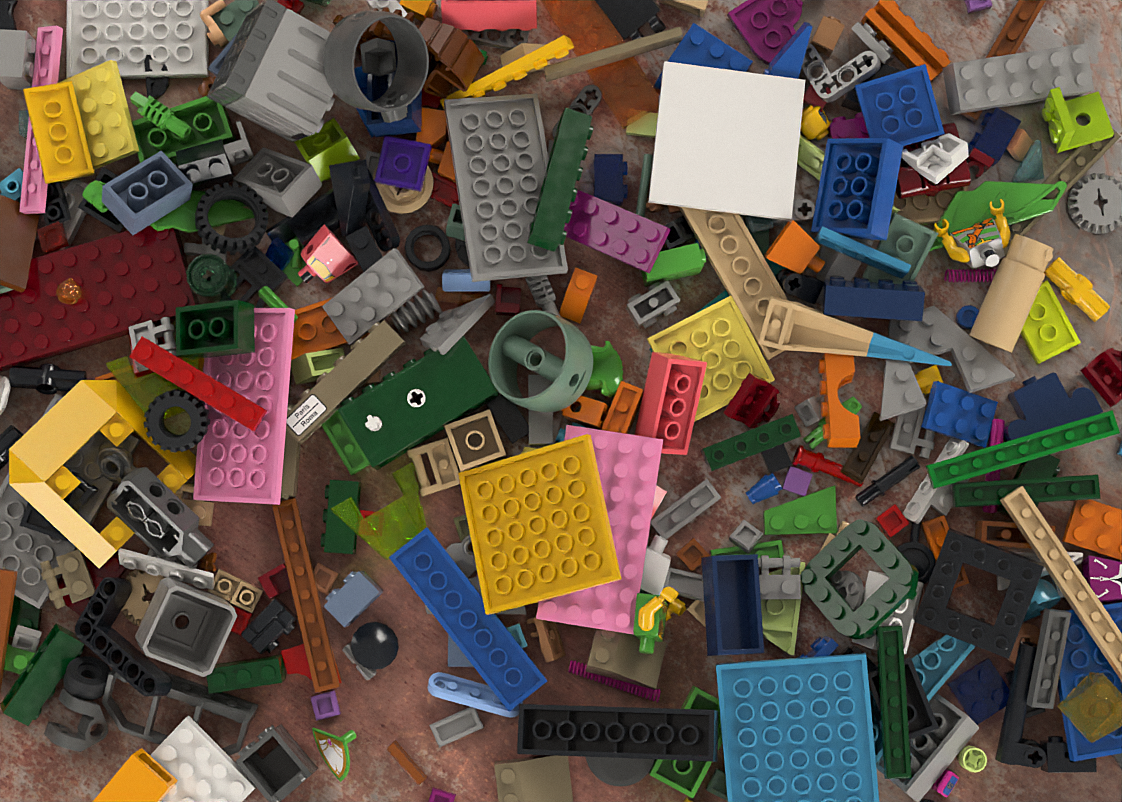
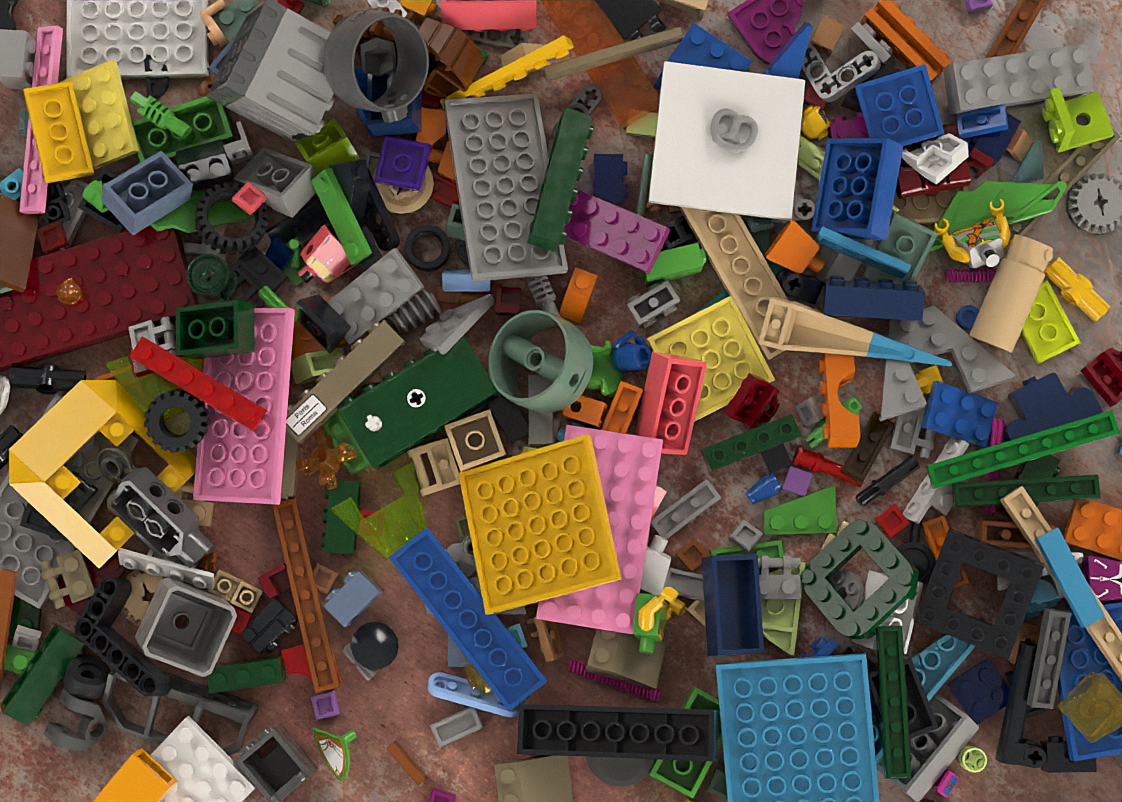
none -> coral tile [232,181,267,216]
none -> black slope [296,294,351,354]
none -> clear orange pin [296,430,356,490]
none -> bright green plate [311,168,372,265]
none -> clear yellow plate [464,663,492,693]
none -> blue piece [612,330,652,374]
none -> light grey piece [711,108,758,152]
none -> blue plate [957,104,1008,139]
none -> dark azure tile [1034,528,1105,628]

